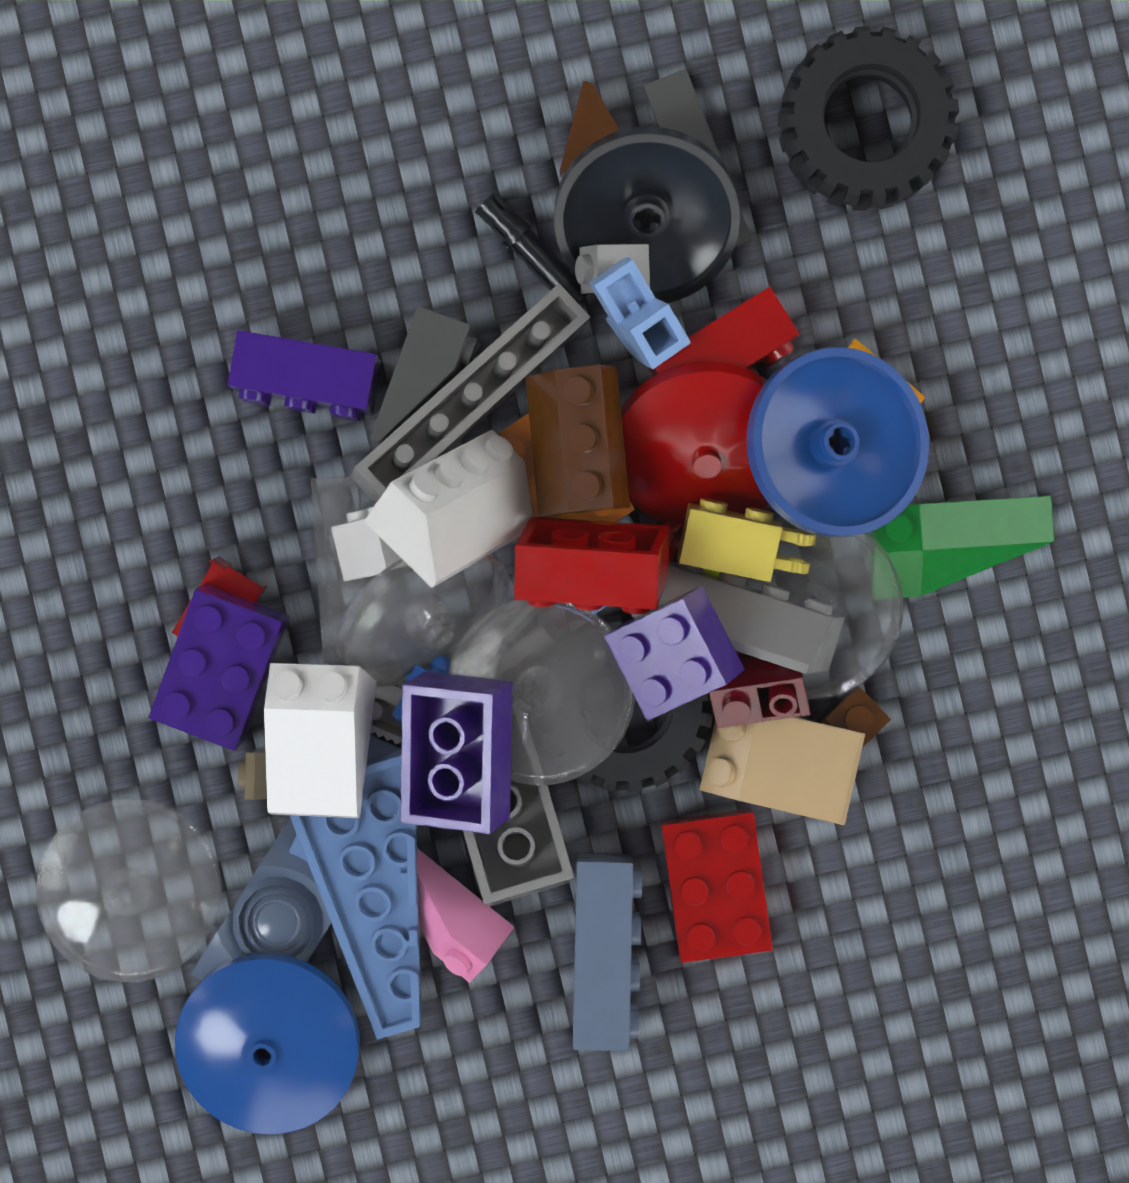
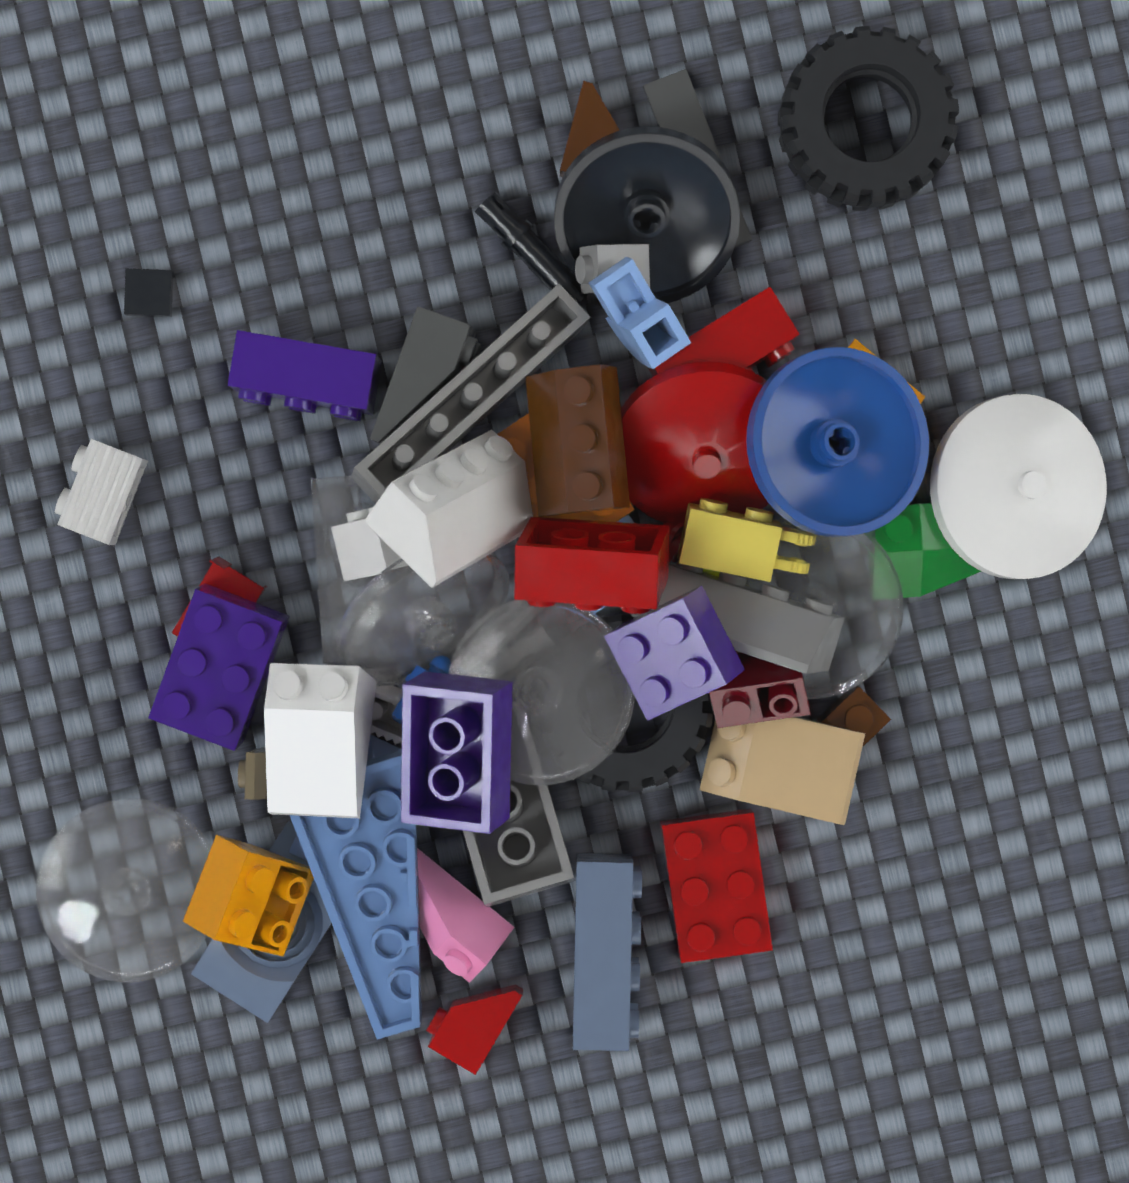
blue dish [175,953,360,1134] -> none
none -> white brick [55,439,148,545]
none -> black tile [124,268,173,317]
none -> light orange slope [183,835,314,957]
none -> red slope [426,984,523,1075]
none -> white dish [930,394,1107,579]

